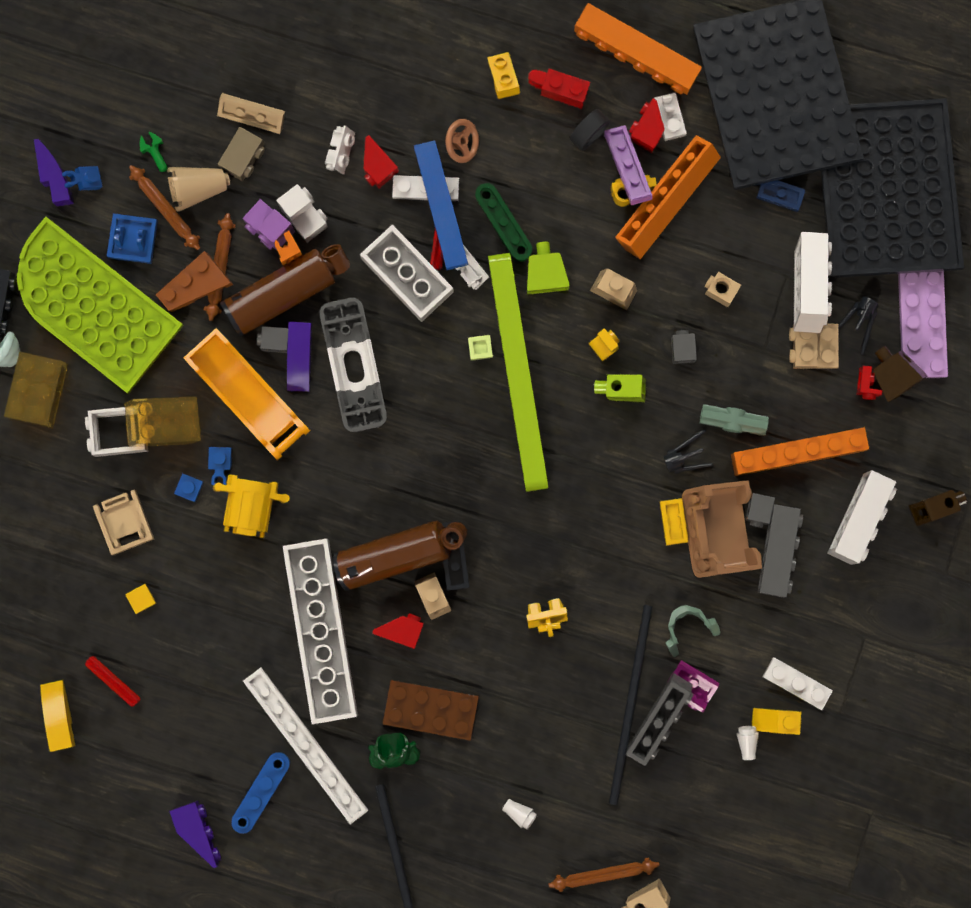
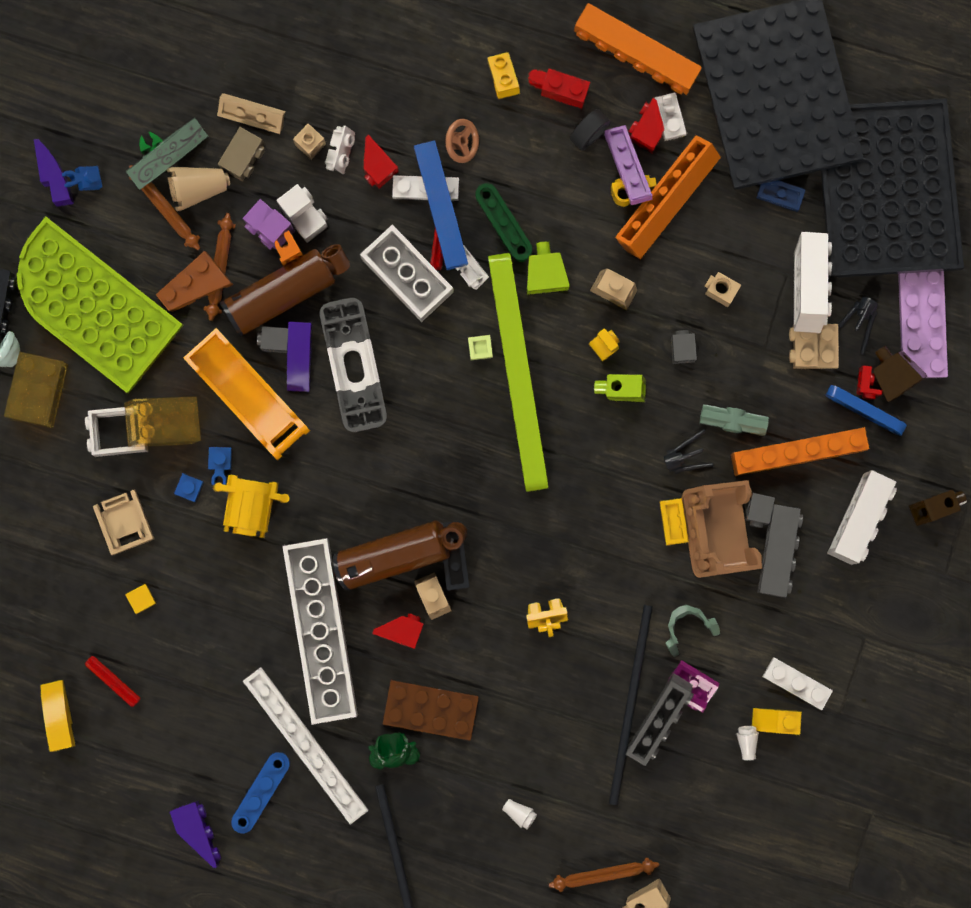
blue plate [107,214,158,264] -> none
none -> sand green slope [126,118,208,190]
none -> tan brick [293,124,326,159]
none -> blue beam [825,385,907,436]

